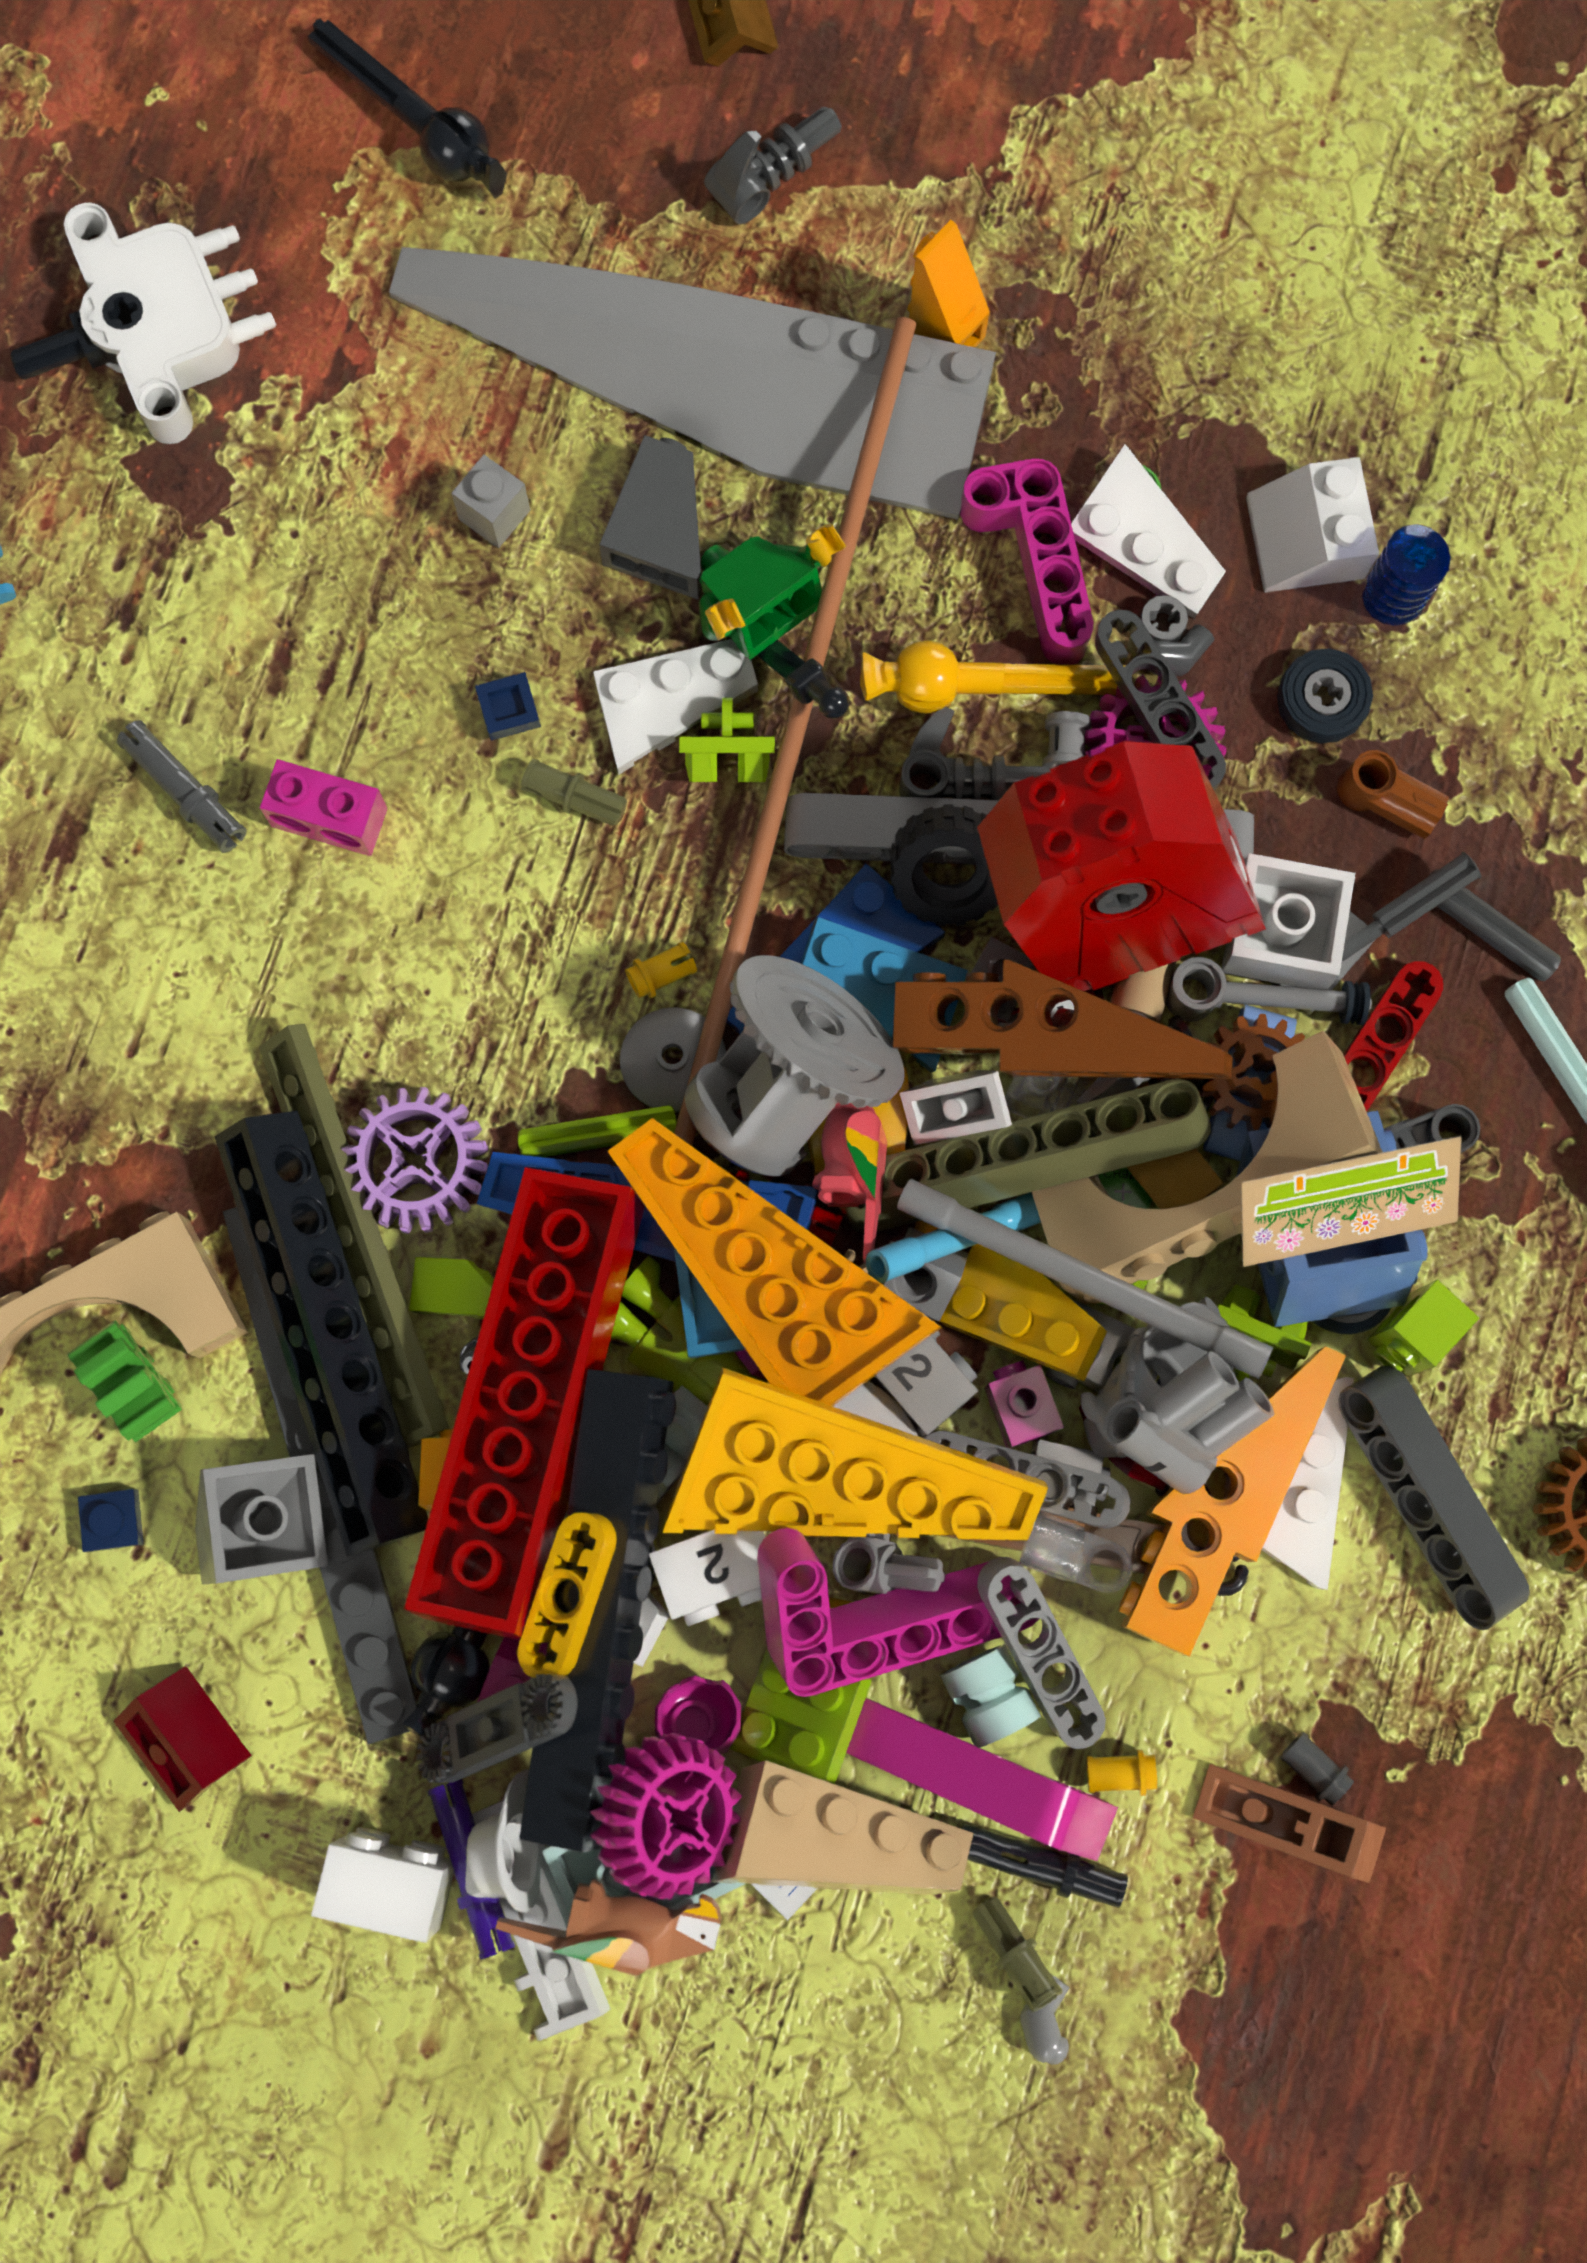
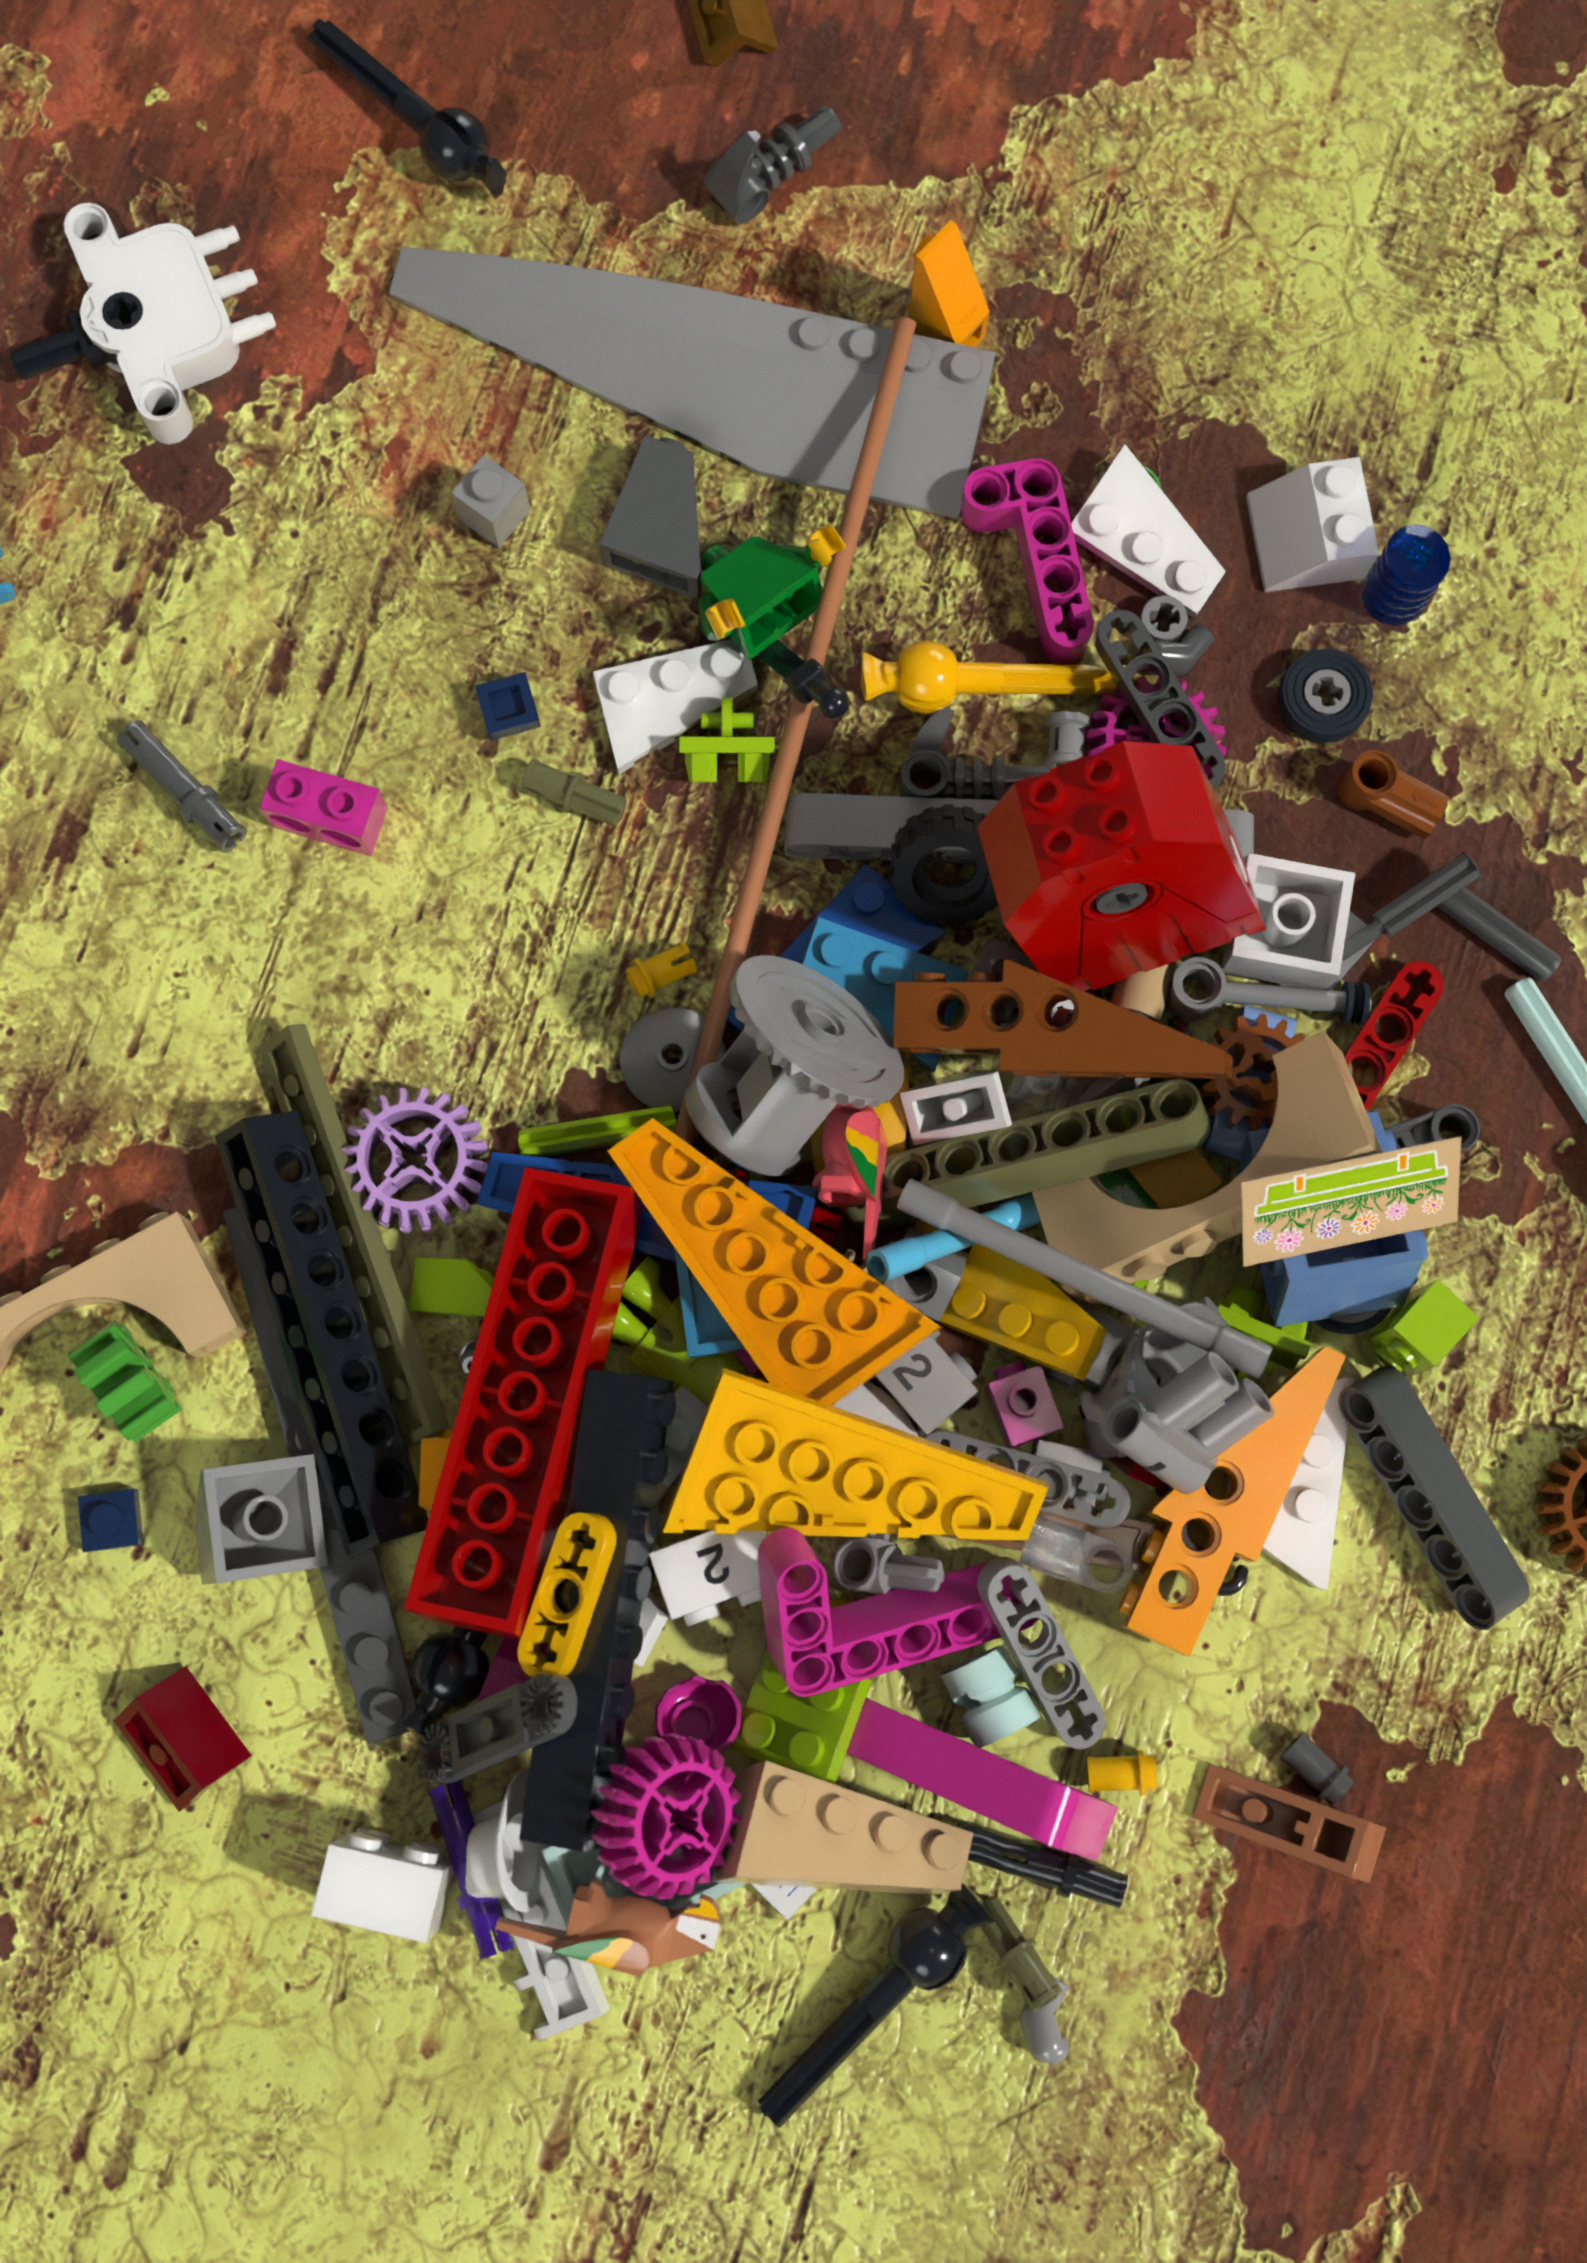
none -> black piece [757,1882,995,2128]

